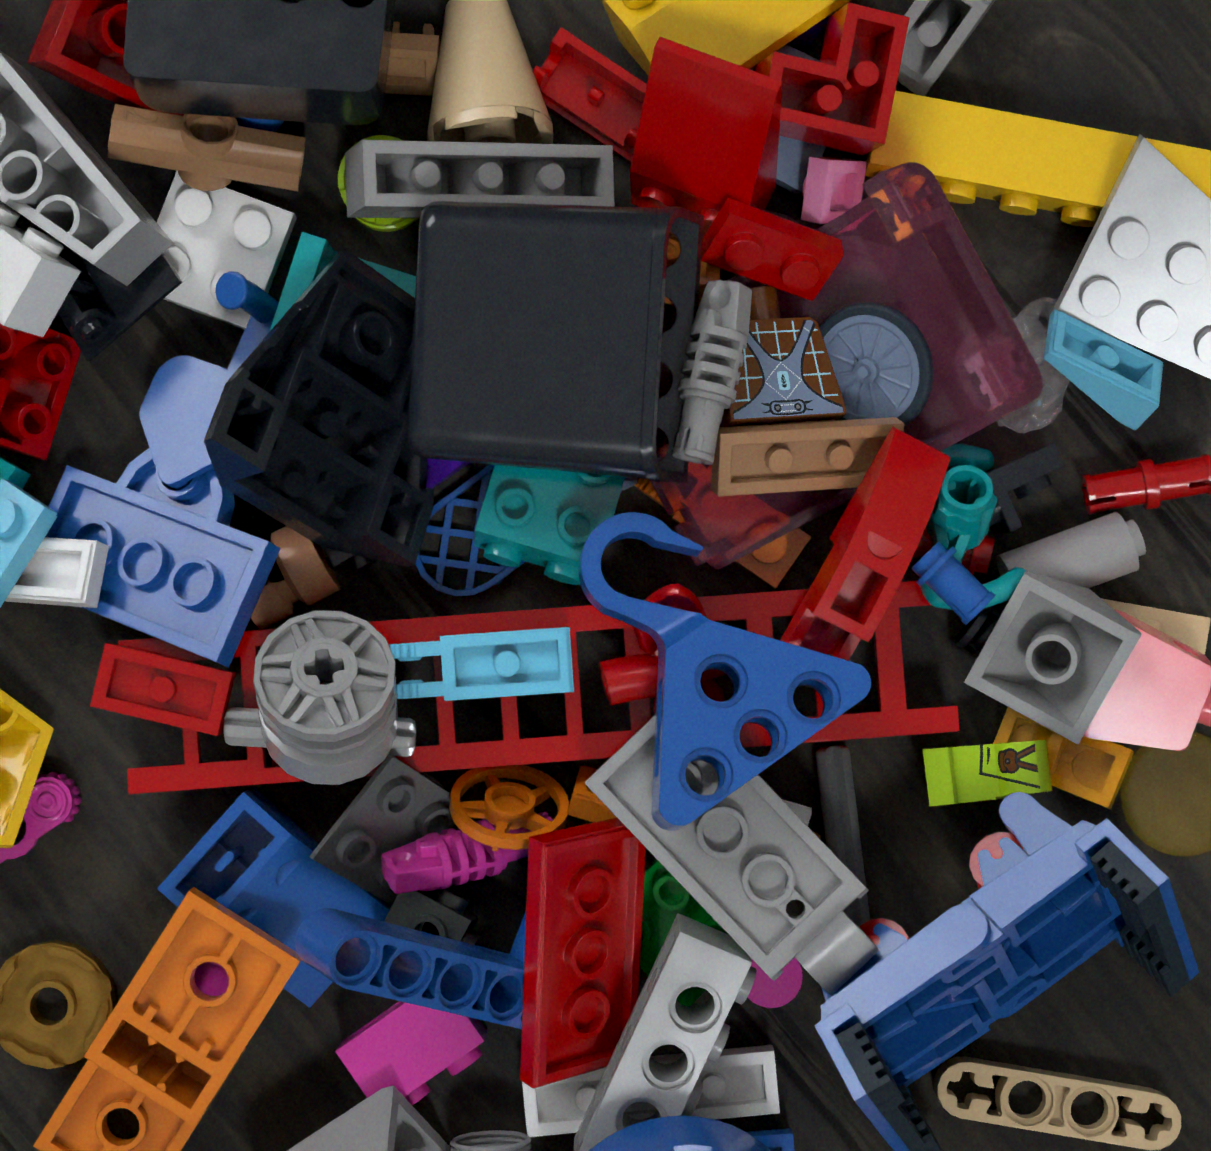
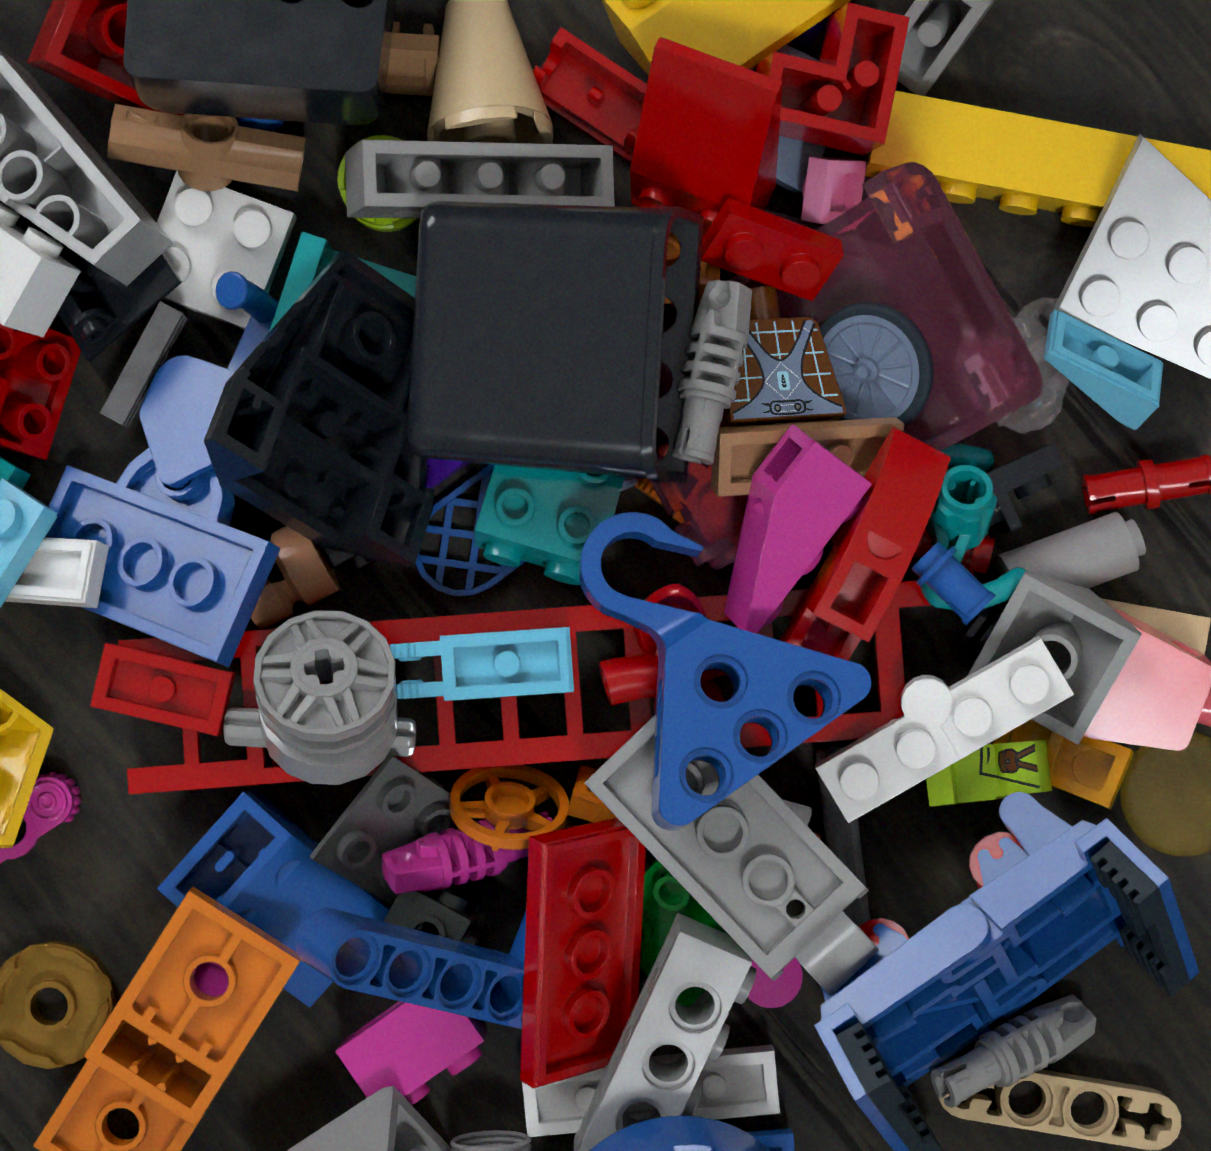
none -> flat silver tile [100,301,188,428]
none -> dark pink slope [724,423,872,634]
none -> white hinge [815,636,1074,823]
none -> light grey hinge [930,994,1096,1108]

